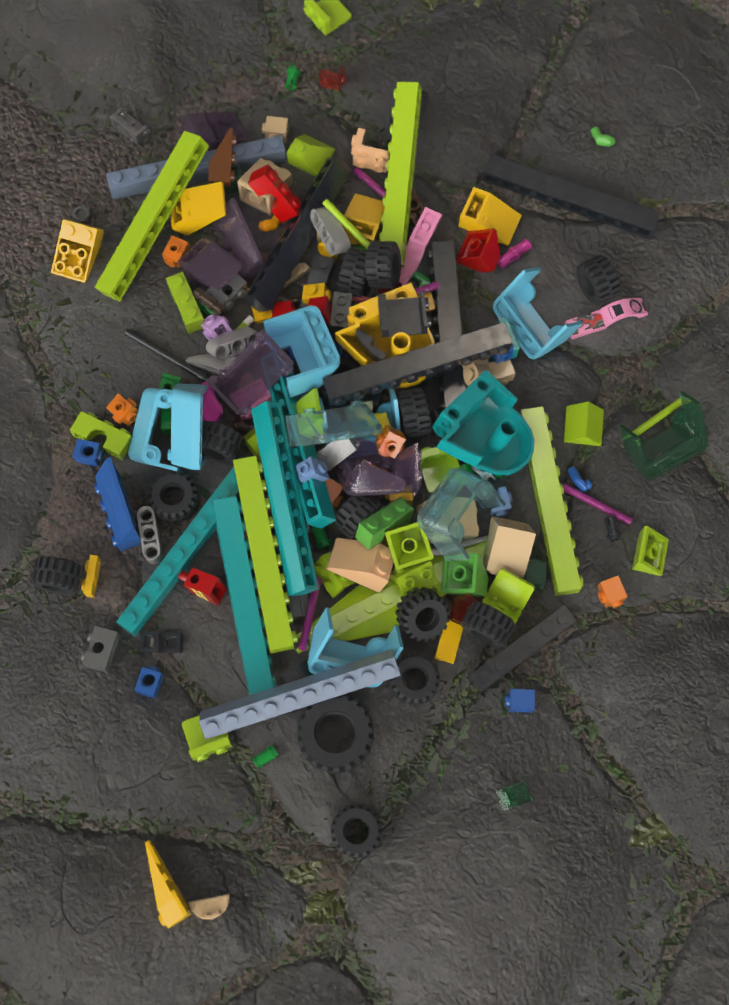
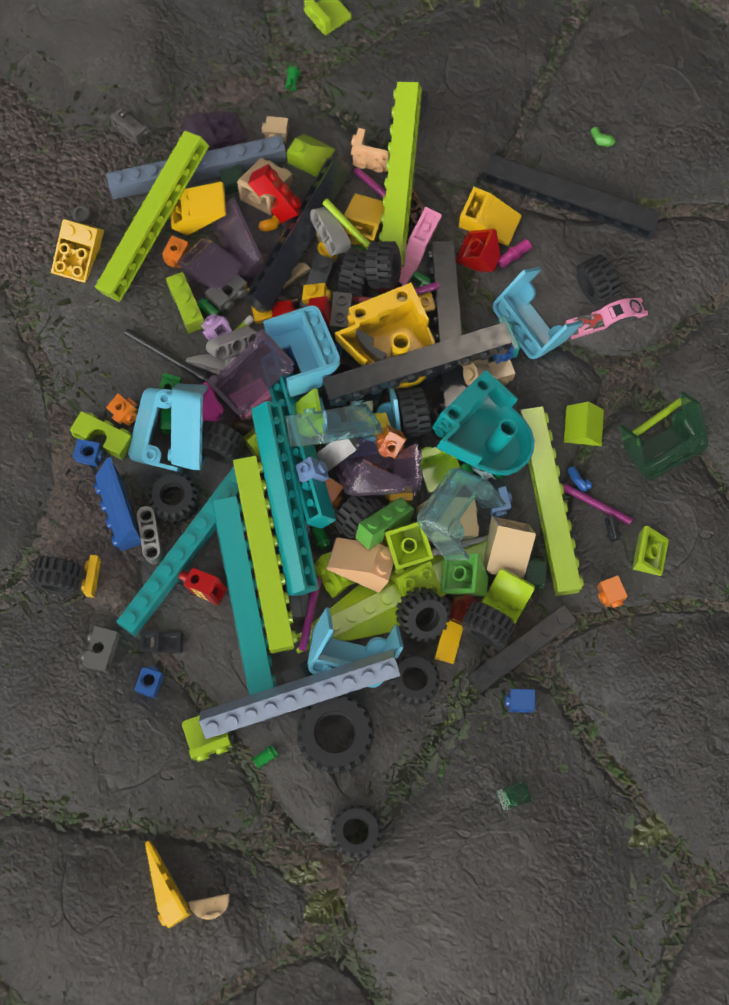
dark brown axle [193,287,225,315] -> none
reddish brown slope [208,128,236,187] -> none
clear red bracket [319,67,347,91] -> none
black panel [378,291,431,338] -> none

